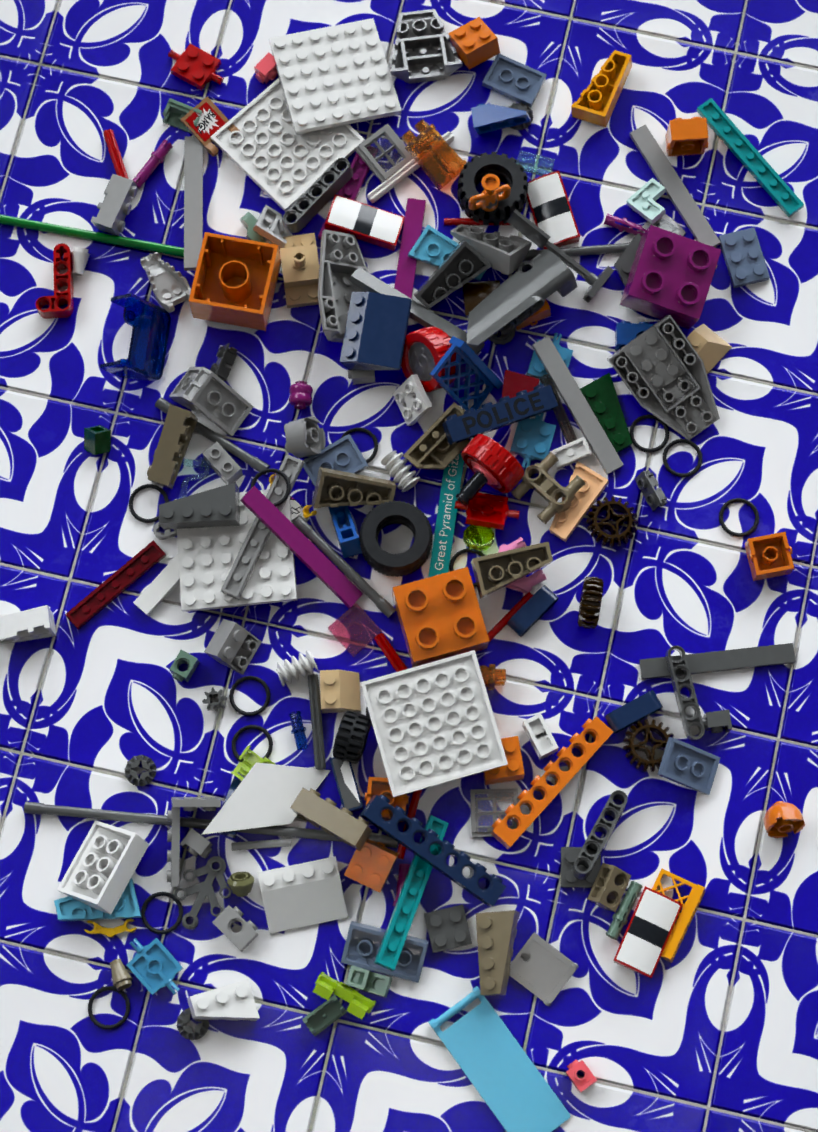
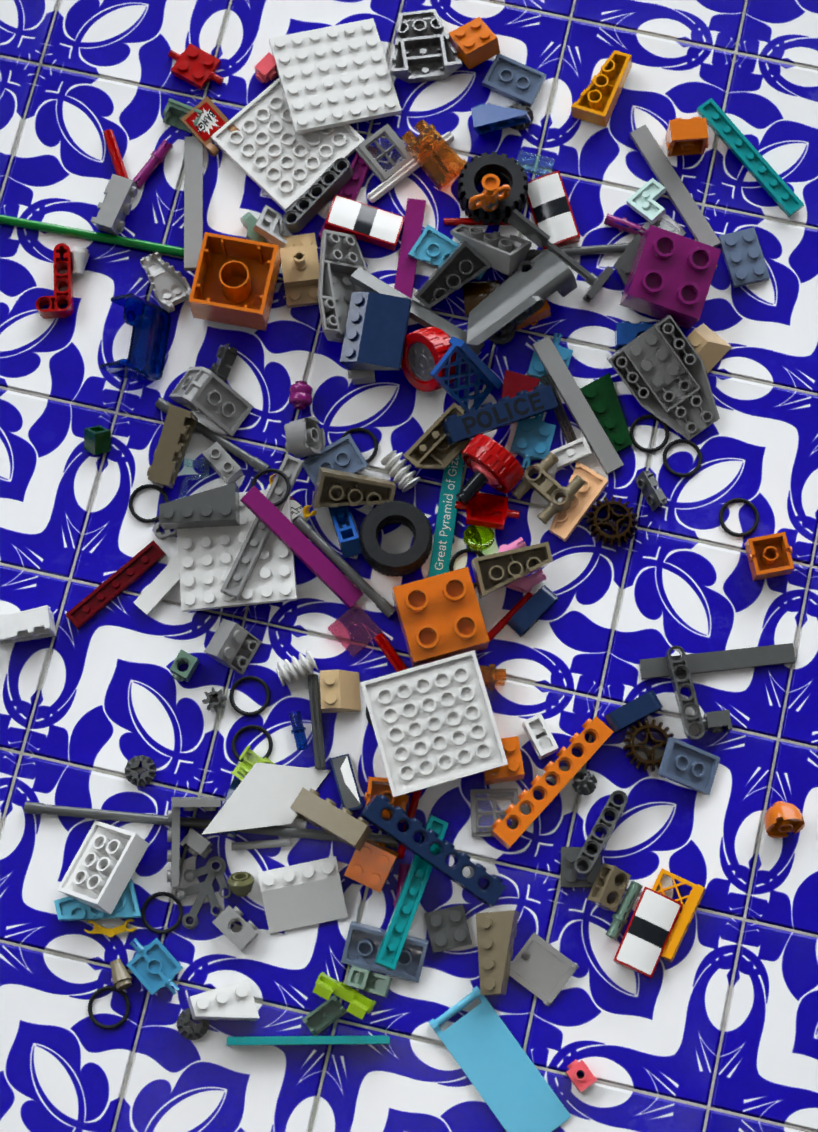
black tyre [333,710,371,764] -> none
white plate [392,374,433,426] -> none
dark brown gear [577,576,604,629] -> none
none -> teal tile [227,1035,390,1046]
none -> dark grey gear [572,771,598,795]

